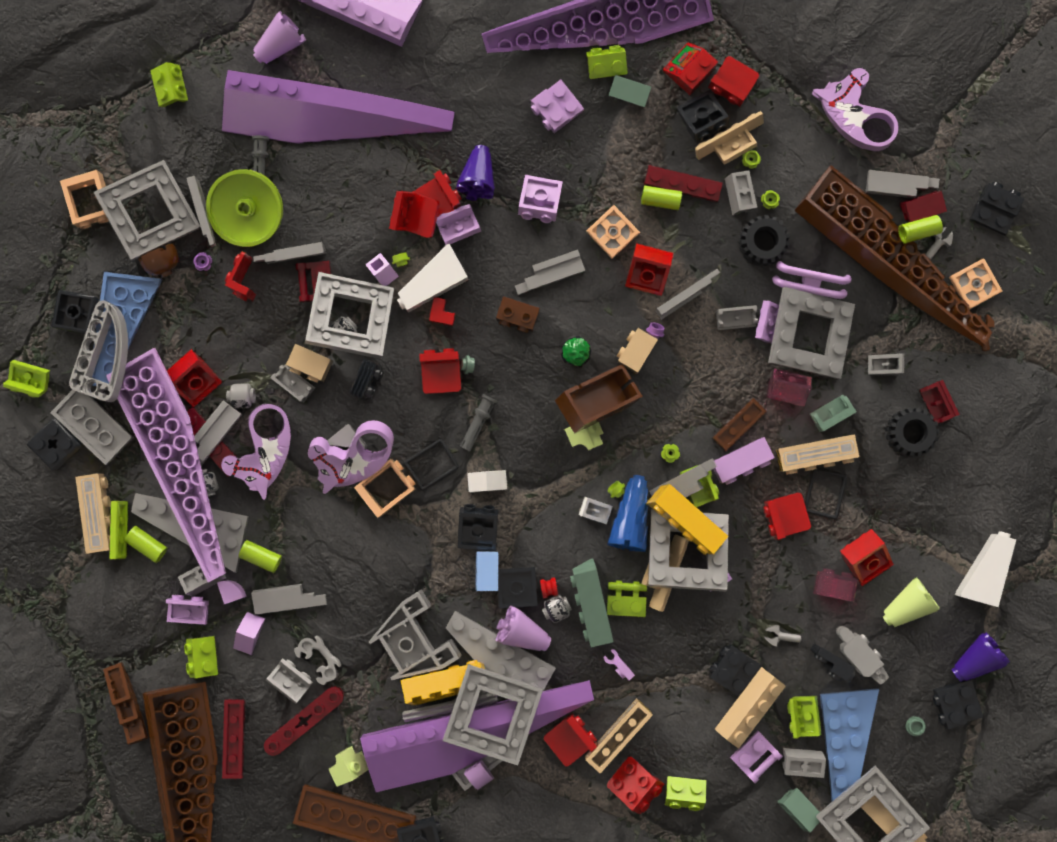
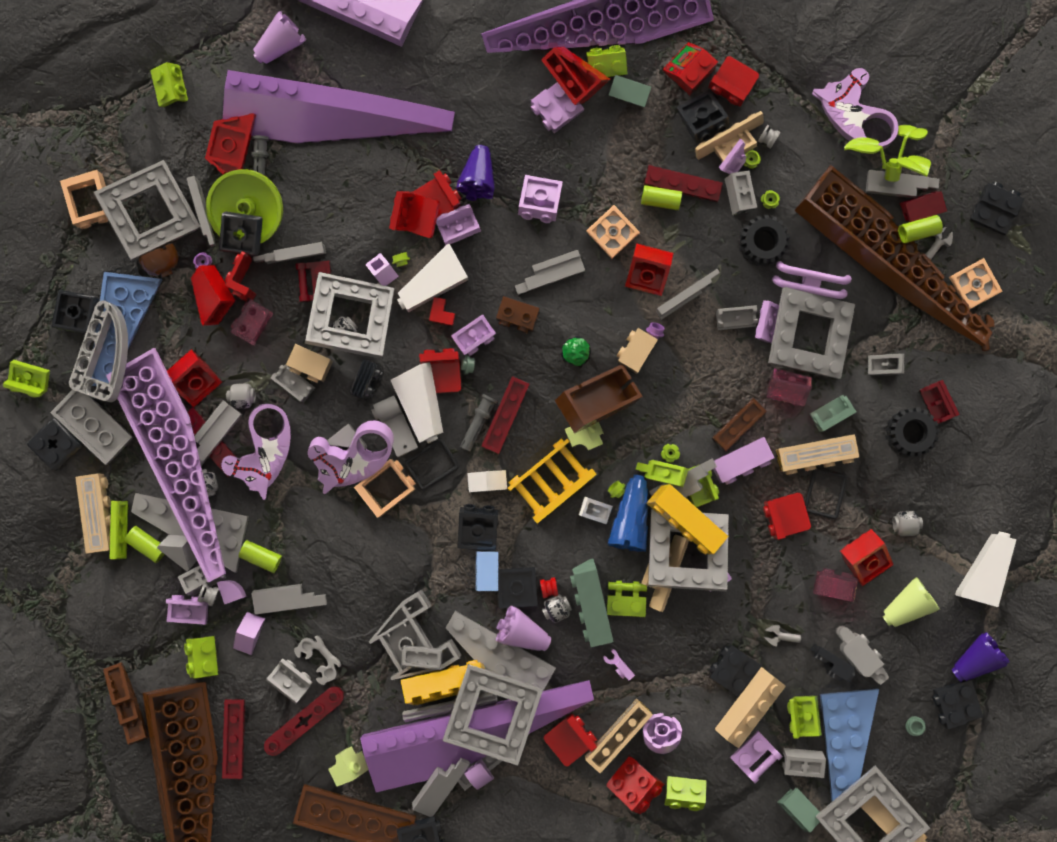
none -> light grey slope [157,535,197,572]
none -> red slope [191,265,235,326]
none -> light grey wheel [197,583,219,606]
none -> red wing [205,113,256,175]
none -> black brick [219,211,263,256]
none -> clear pink brick [231,299,273,346]
none -> light grey door [371,395,418,457]
none -> white slope [391,362,443,443]
none -> light grey plate [401,645,443,670]
none -> light grey piece [412,758,470,817]
none -> lavender bracket [451,314,496,356]
none -> dark red plate [482,376,530,454]
none -> yellow fence [508,438,597,524]
none -> red wedge [541,47,611,105]
none -> lime hinge [636,460,688,488]
none -> lavender cylinder [642,713,682,754]
none -> lavender tile [719,139,746,174]
none -> light grey wheel [758,125,780,149]
none -> lime plant [844,125,931,182]
none -> light grey head [893,511,923,536]

